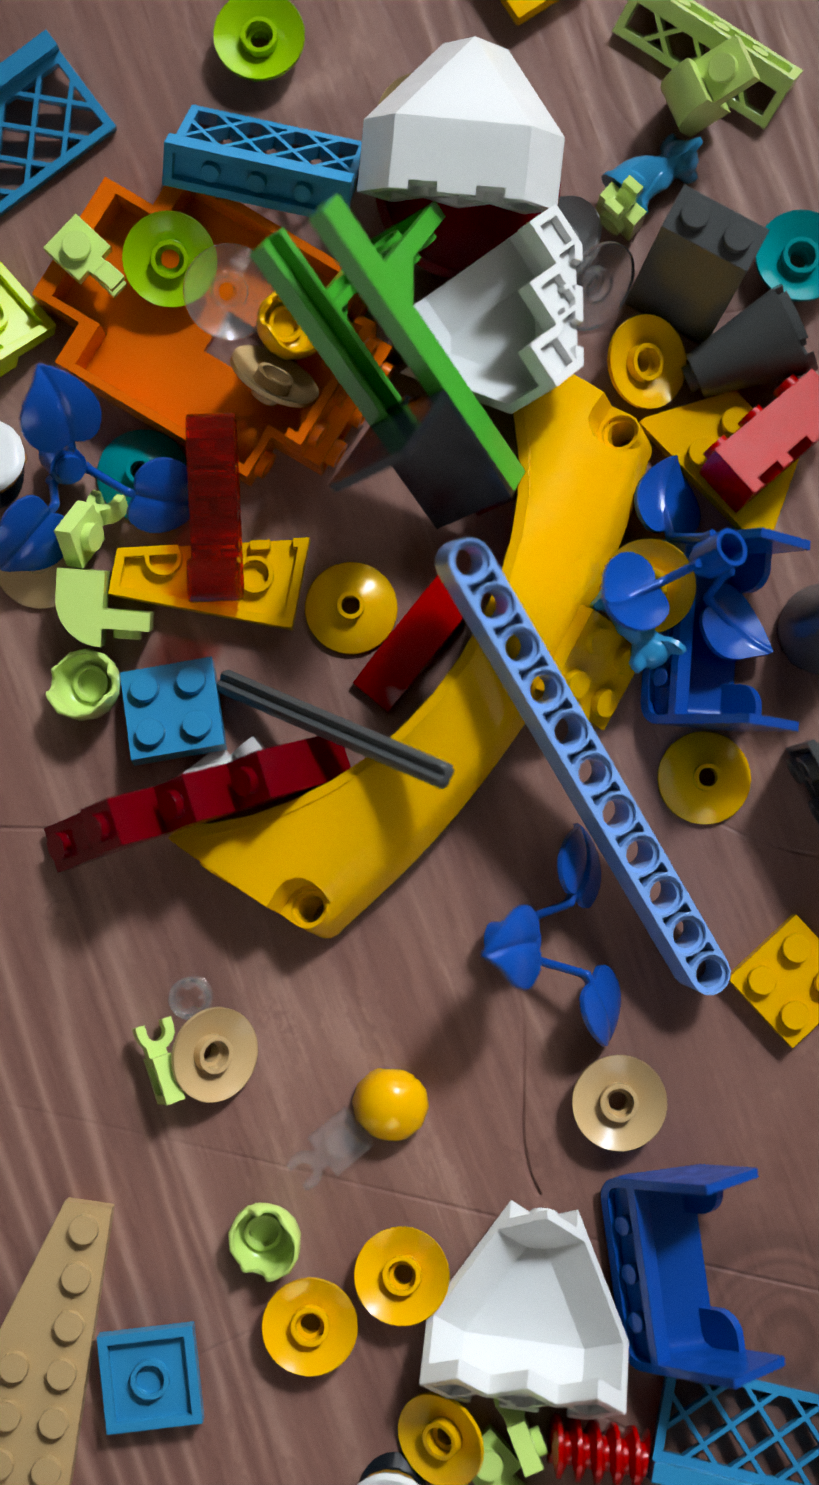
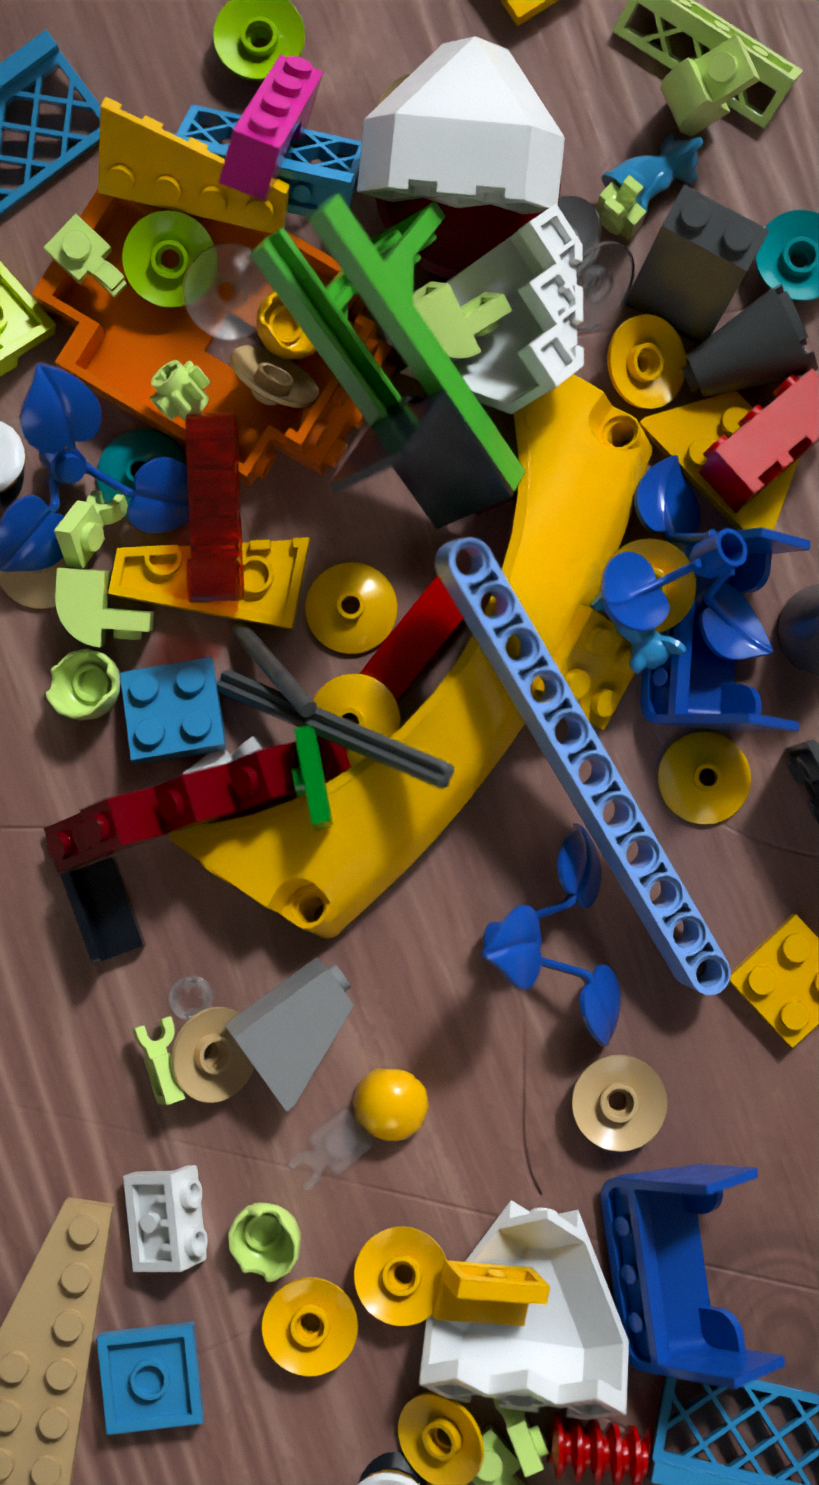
none -> black panel [61,857,146,964]
none -> yellow wing [98,97,290,234]
none -> white bracket [123,1165,208,1272]
none -> yellowish green gear [150,360,211,420]
none -> dark pink arch [219,54,324,201]
none -> light grey slope [225,957,354,1112]
none -> flat silver bar [231,621,317,718]
none -> green plate [292,725,333,831]
none -> yellow dish [313,674,401,767]
none -> yellowish green brick [413,281,512,358]
none -> yellow panel [433,1260,551,1326]

